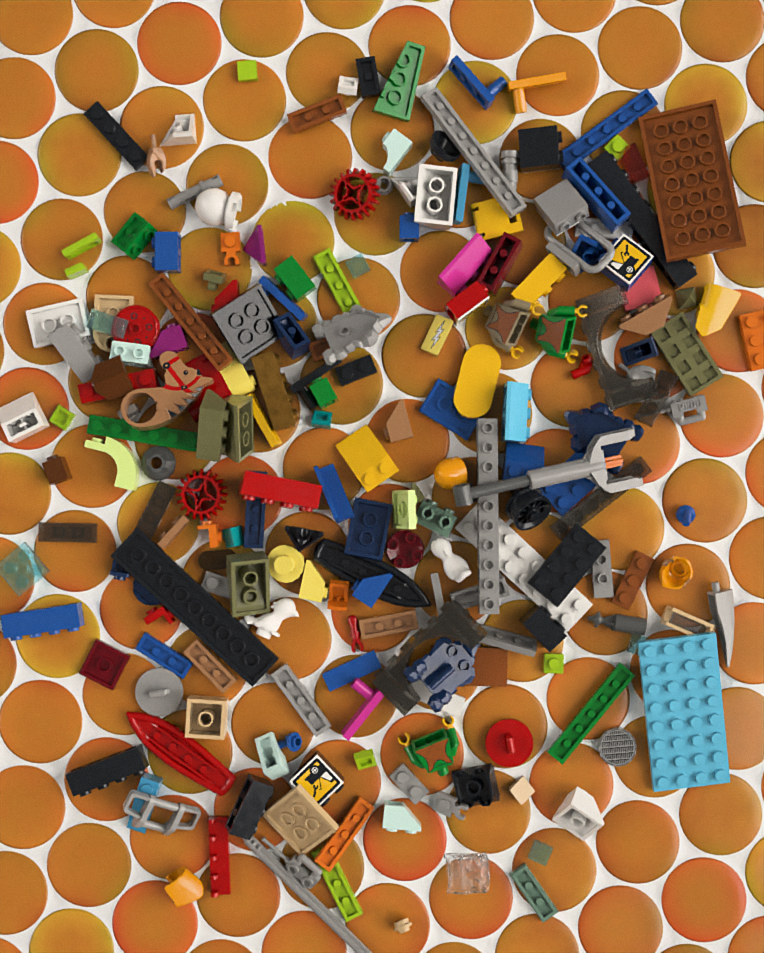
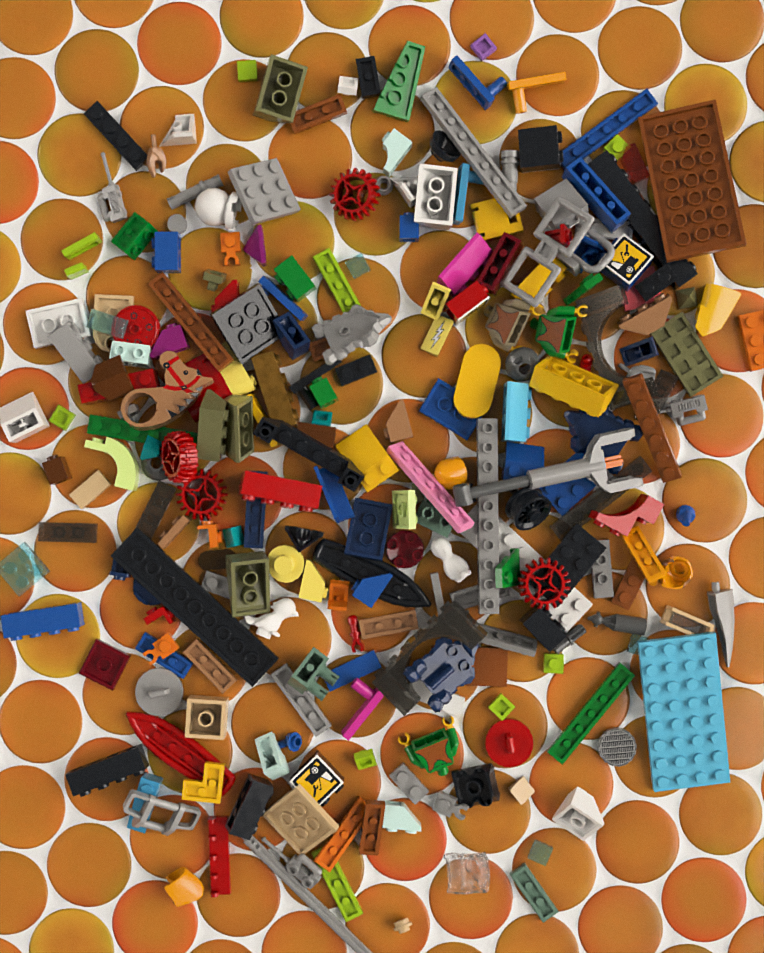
none -> tan tile [69,470,112,509]
none -> light grey piece [97,152,127,223]
none -> teal slope [140,435,162,460]
none -> orange plate [142,632,180,665]
none -> red gear [160,431,199,483]
none -> light grey tile [167,214,187,234]
none -> yellow plate [181,761,225,804]
none -> light grey plate [227,158,301,225]
none -> olive slope [253,54,308,123]
none -> black slope [253,417,364,492]
none -> sand green brick [287,647,340,701]
none -> reddish brown hinge [297,422,336,450]
none -> dark orange plate [359,800,386,855]
none -> bright pink plate [386,441,475,534]
none -> light yellow slope [420,282,451,321]
none -> medium lavender tile [470,33,497,62]
none -> lime plate [488,693,515,721]
none -> green wing [495,548,522,588]
none -> light grey bar [501,196,595,307]
none -> dark grey piece [505,347,540,382]
none -> red gear [517,557,571,610]
none -> yellow slope [529,356,619,417]
none -> red bracket [545,224,572,247]
none -> dark grey axle [553,624,586,655]
none -> green wing [563,273,603,306]
none -> arch [588,494,664,537]
none -> light orange piece [621,526,666,586]
none -> dark orange plate [622,373,682,483]
none -> black plate [635,263,679,302]

